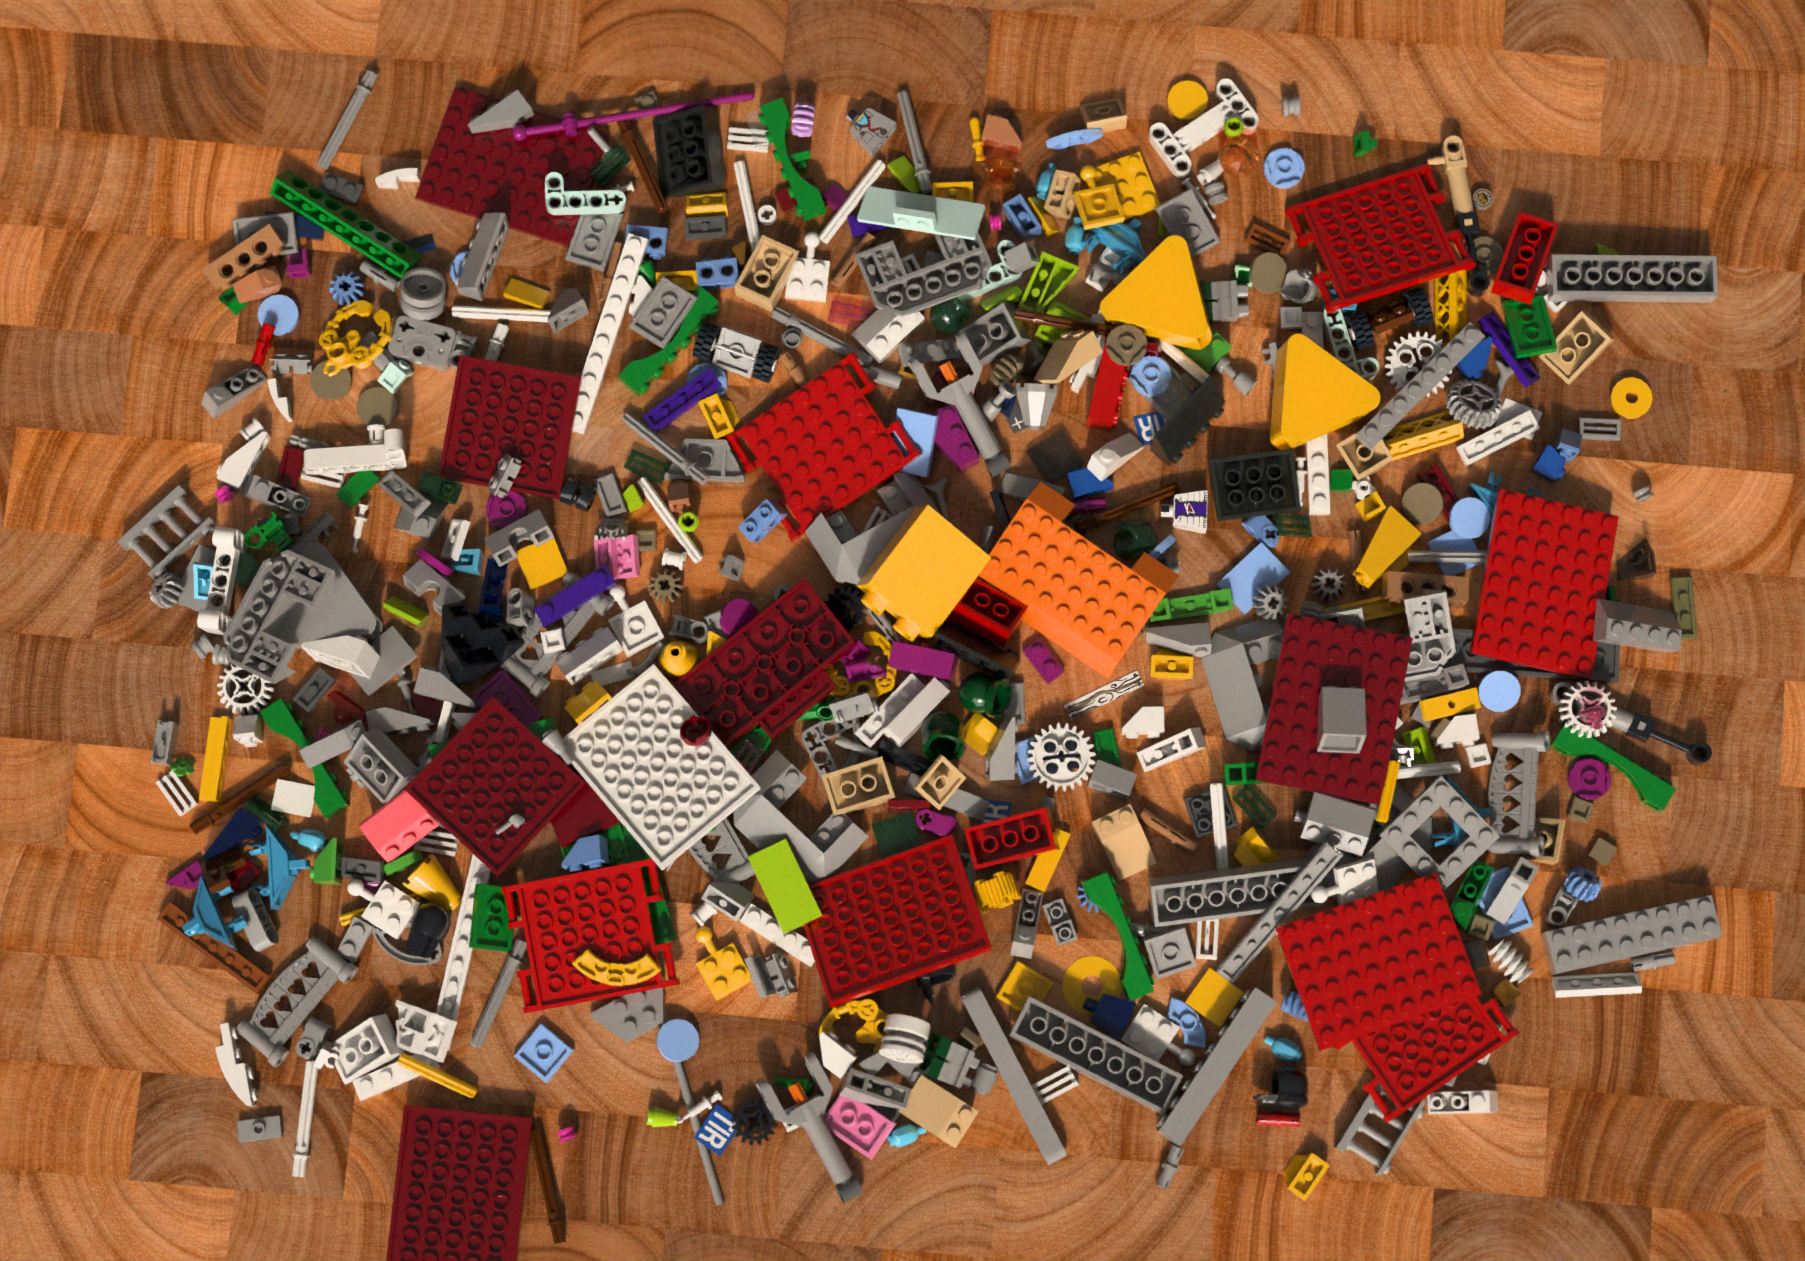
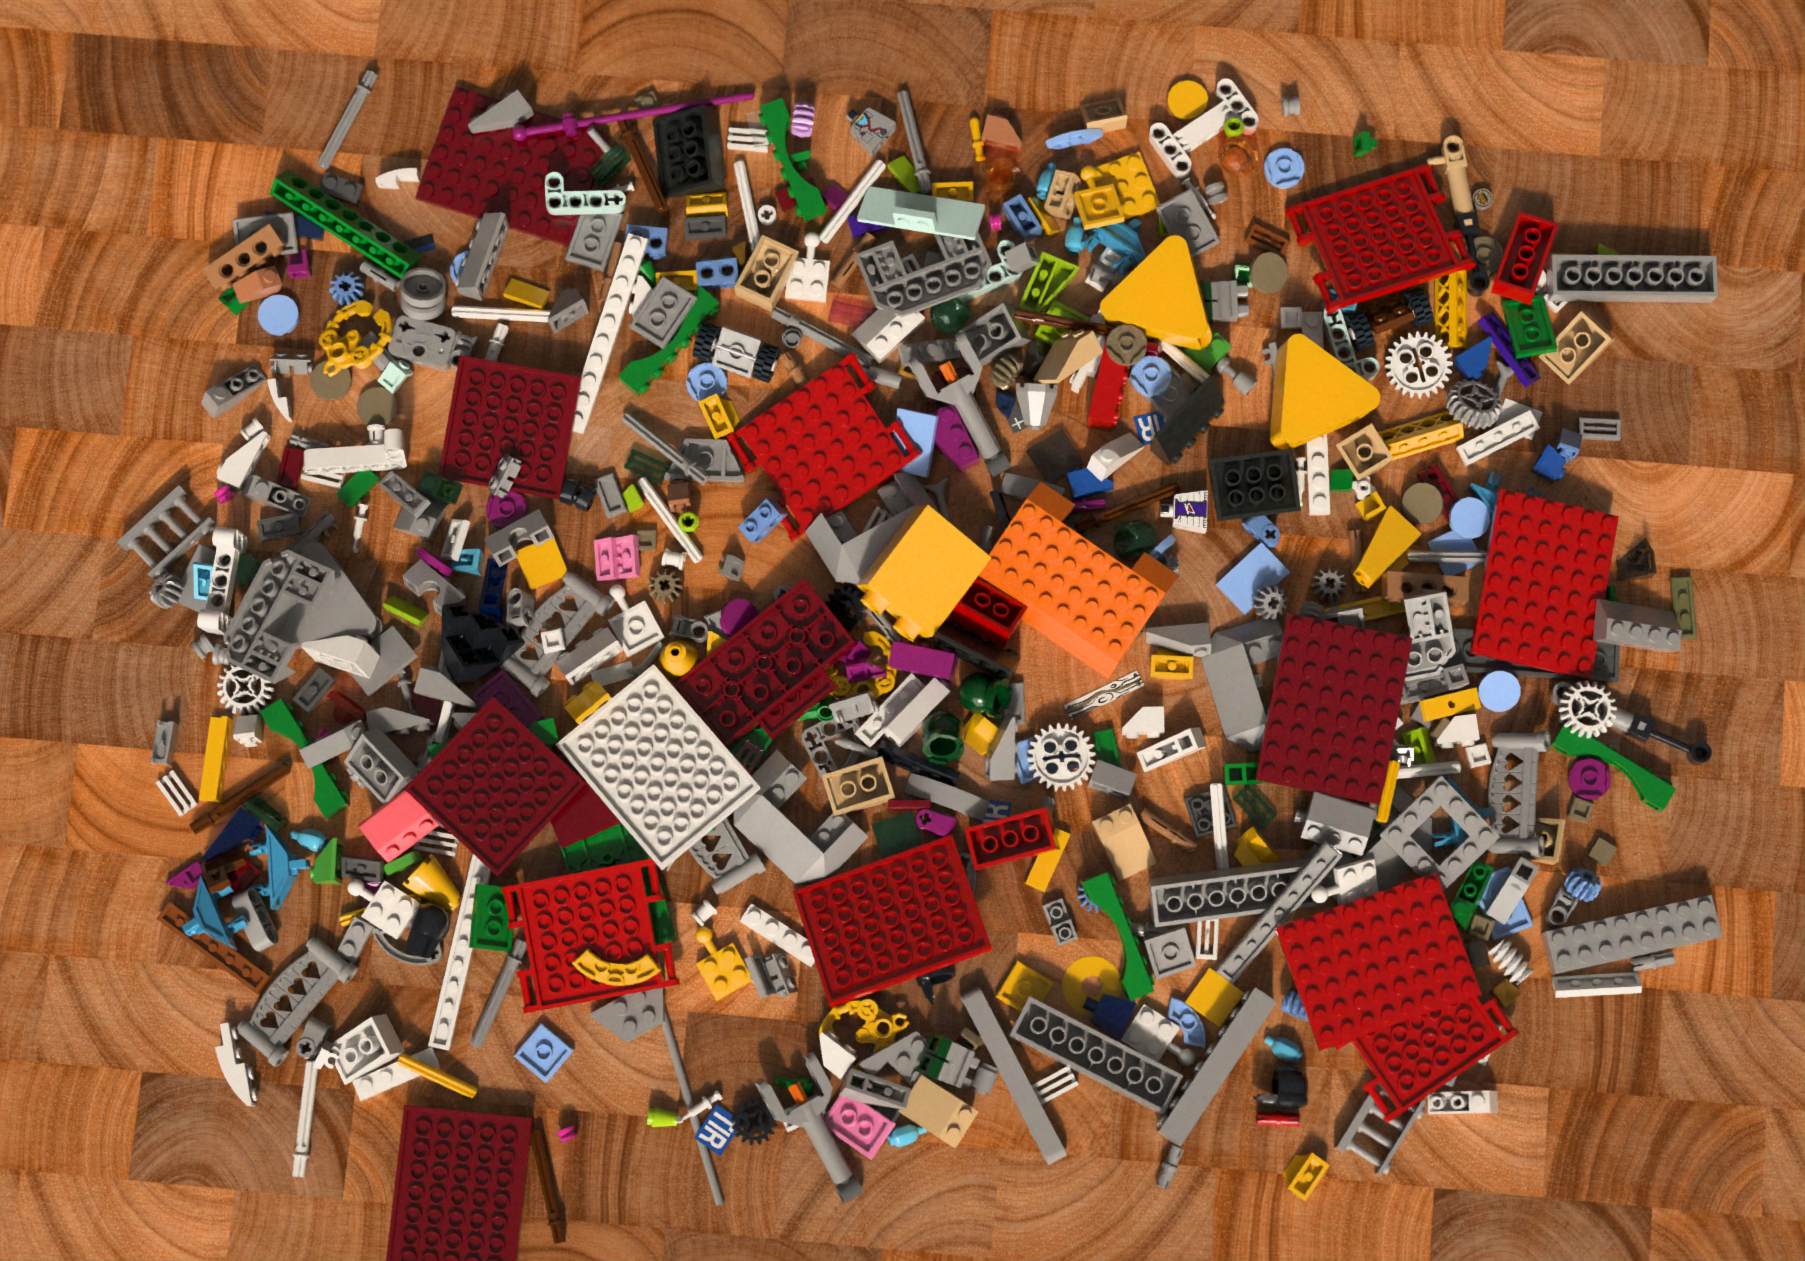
bright green plant [170,757,194,776] -> none
light grey plate [237,1115,283,1143] -> none
green piece [244,512,296,553] -> none
red pin [251,322,276,366] -> none
white sticker [271,779,315,817] -> none
white slope [396,1000,457,1062] -> none
light grey hand [495,814,525,835] -> none
dark purple plate [534,565,617,628] -> none
light grey cone [542,729,574,765] -> none
medium blue slope [561,835,609,873] -> none
light grey piece [594,518,627,541] -> none
dark purple plate [643,367,722,433] -> none
light blue tile [656,1019,699,1062] -> none
dark red hair [679,714,712,746] -> none
light grey slope [701,882,755,922] -> none
lime tile [748,839,823,934] -> none
white wheel [879,1014,931,1064] -> none
tan slope [914,754,966,810] -> none
yellow brick [973,871,1022,913] -> none
light grey piece [979,381,1017,423] -> none
lime slope [980,286,1023,314] -> none
light grey slope [1010,889,1044,959] -> none
magenta plate [1022,639,1065,685] -> none
bright green slope [1150,588,1234,622] -> none
white cone [1197,158,1227,187] -> none
clear green tile [1273,514,1312,538] -> none
light grey cap [1280,268,1318,304] -> none
light grey slope [1317,685,1366,753] -> none
light grey plate [1355,322,1485,450] -> none
clear pink tile [1578,705,1607,730] -> none
yellow tile [1610,377,1653,419] -> none
light grey bush [1632,486,1654,504] -> none

